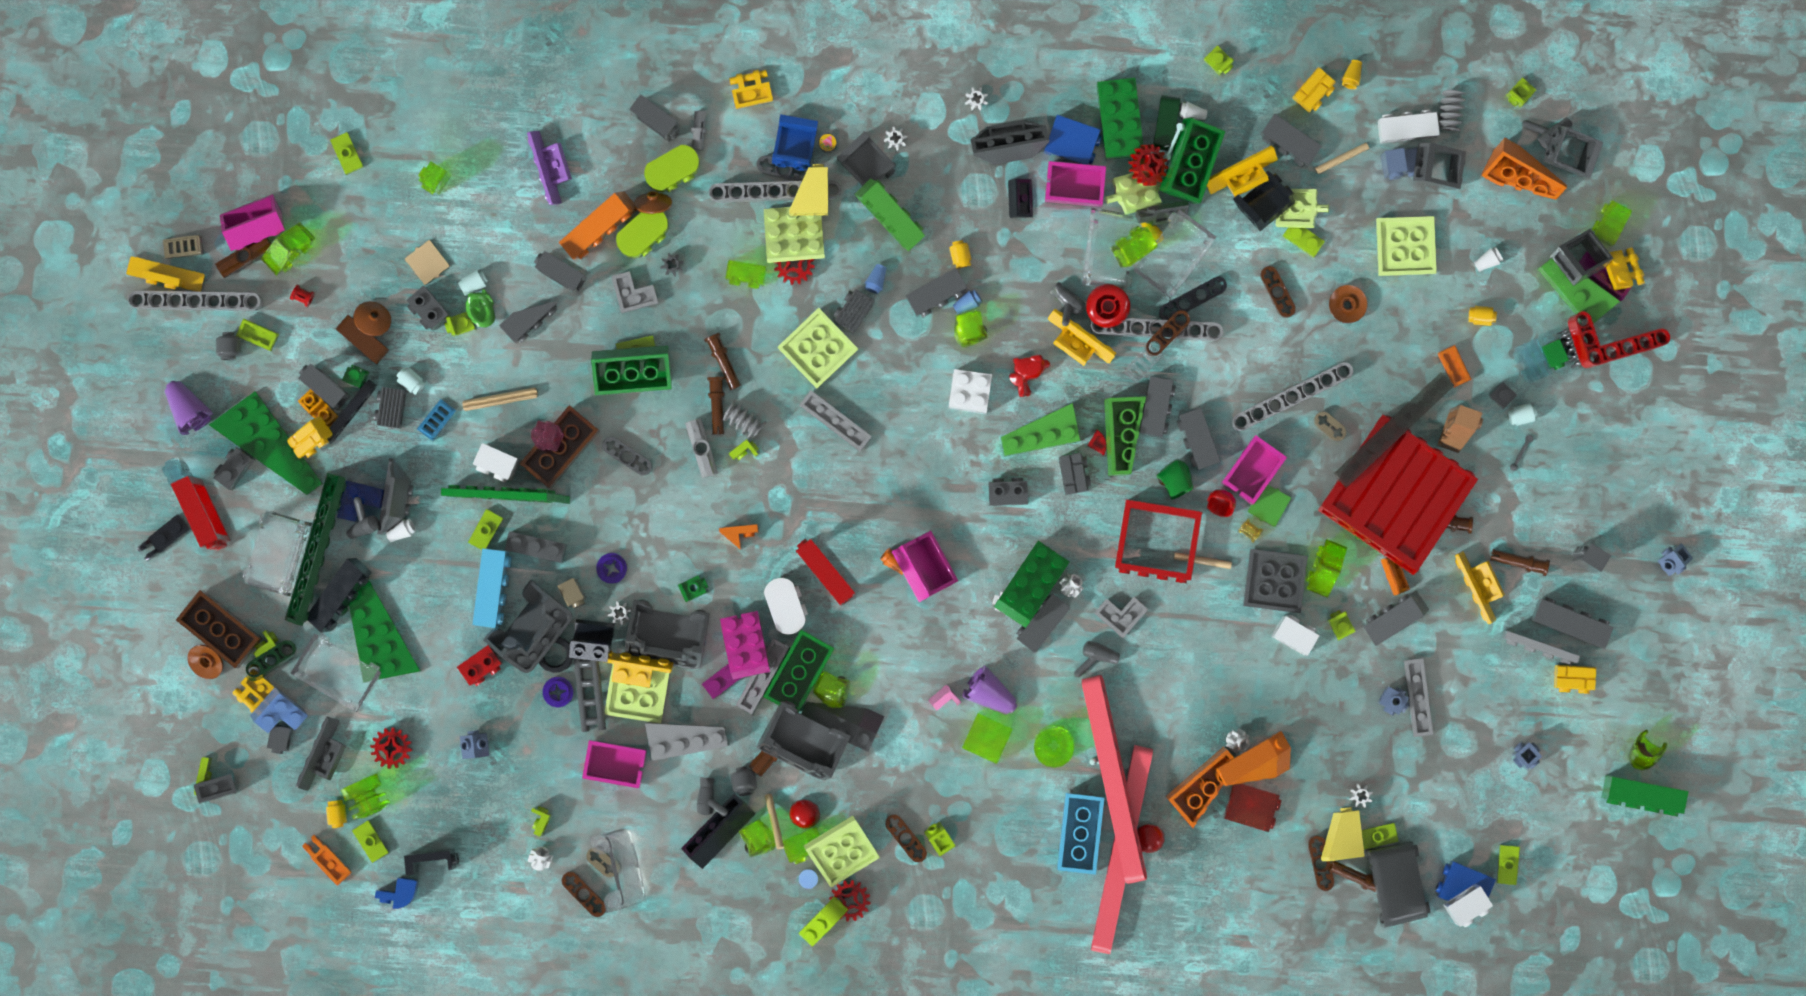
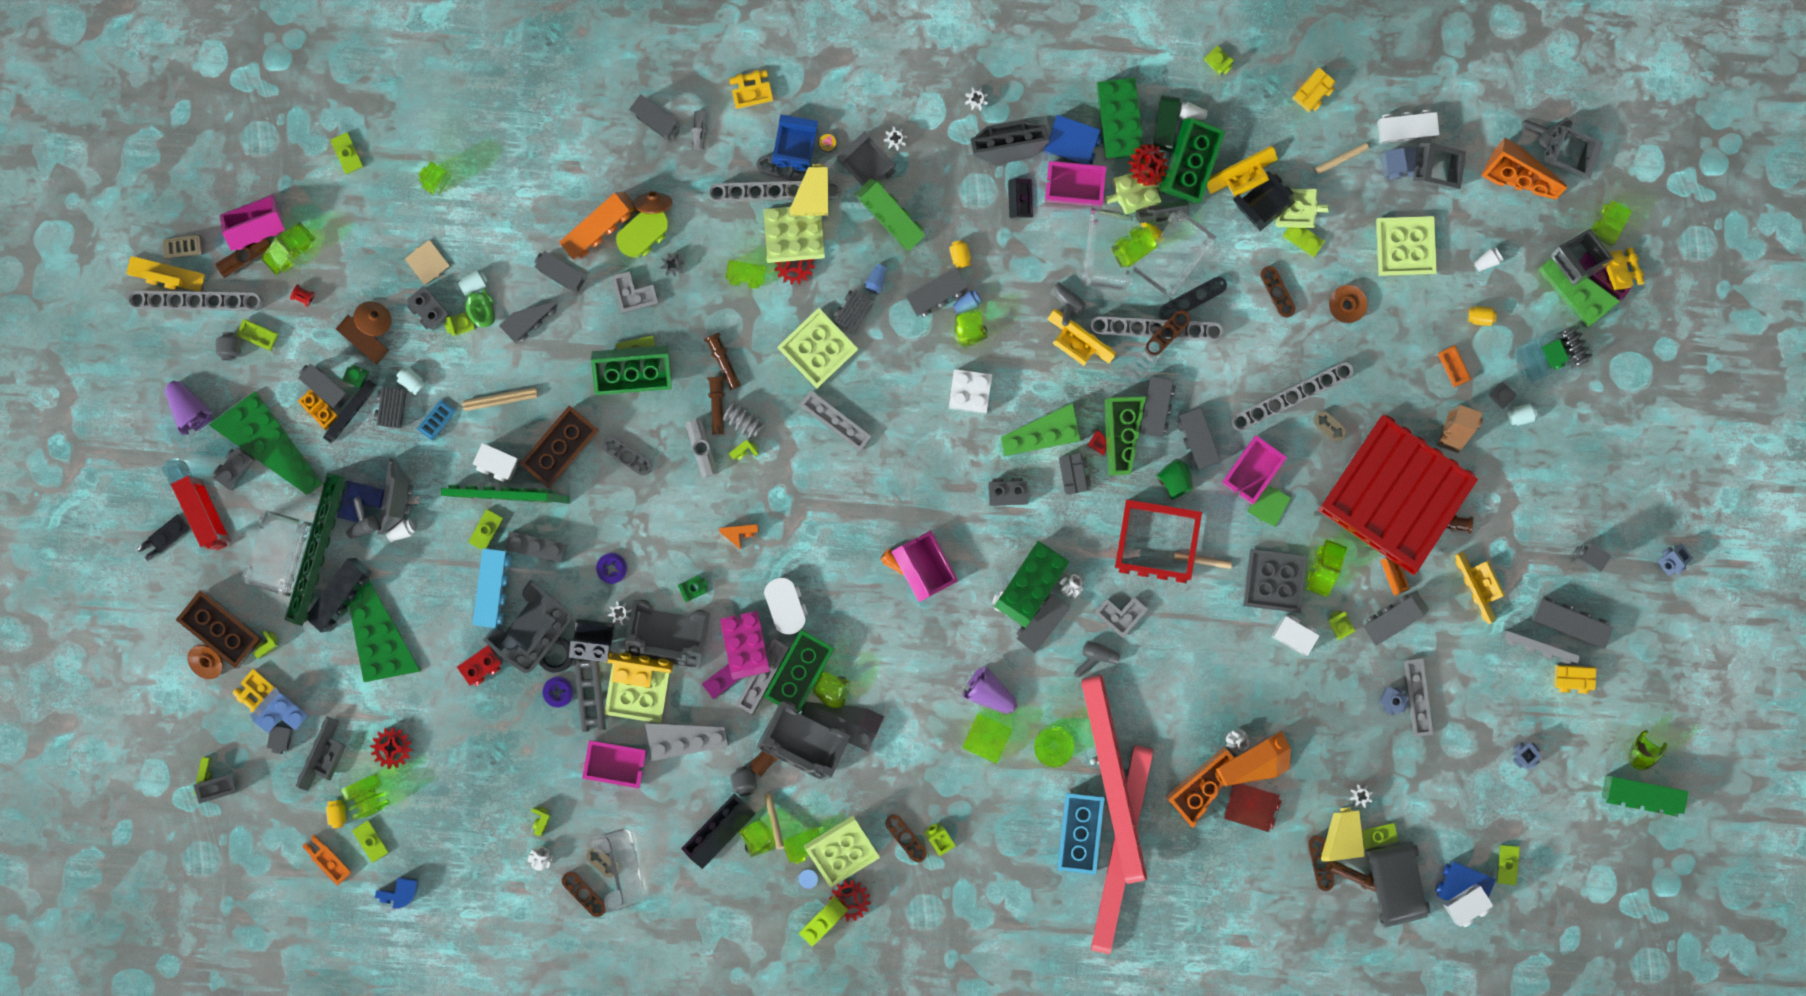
dark green beam [245,640,296,681] -> none
yellow brick [287,416,333,458] -> none
clear windscreen [290,633,382,714] -> none
black panel [404,849,459,875] -> none
sand blue brick [460,730,489,759] -> none
medium lavender bracket [527,131,572,205] -> none
clear pink brick [531,421,564,451] -> none
dark tan brick [557,578,587,609] -> none
lime brick [644,145,700,193] -> none
dark grey piece [697,777,728,816] -> none
red hair [789,799,820,829] -> none
red window [796,538,856,606] -> none
bright pink tile [928,685,961,711] -> none
red animal [1009,355,1051,397] -> none
red hat [1086,284,1130,328] -> none
red hair [1137,824,1165,853] -> none
light aqua hinge [1164,123,1185,160] -> none
red hair [1207,489,1236,517] -> none
clear yellow bush [1237,518,1263,543] -> none
dark grey brick [1260,114,1322,167] -> none
clear smoke plate [1333,372,1455,488] -> none
yellow cone [1341,59,1363,90] -> none
light grey piece [1438,90,1466,132] -> none
reddish brown pin [1490,549,1550,577] -> none
lime bracket [1506,77,1536,107] -> none
dark grey hinge [1510,435,1533,471] -> none
red beam [1568,311,1670,368] -> none

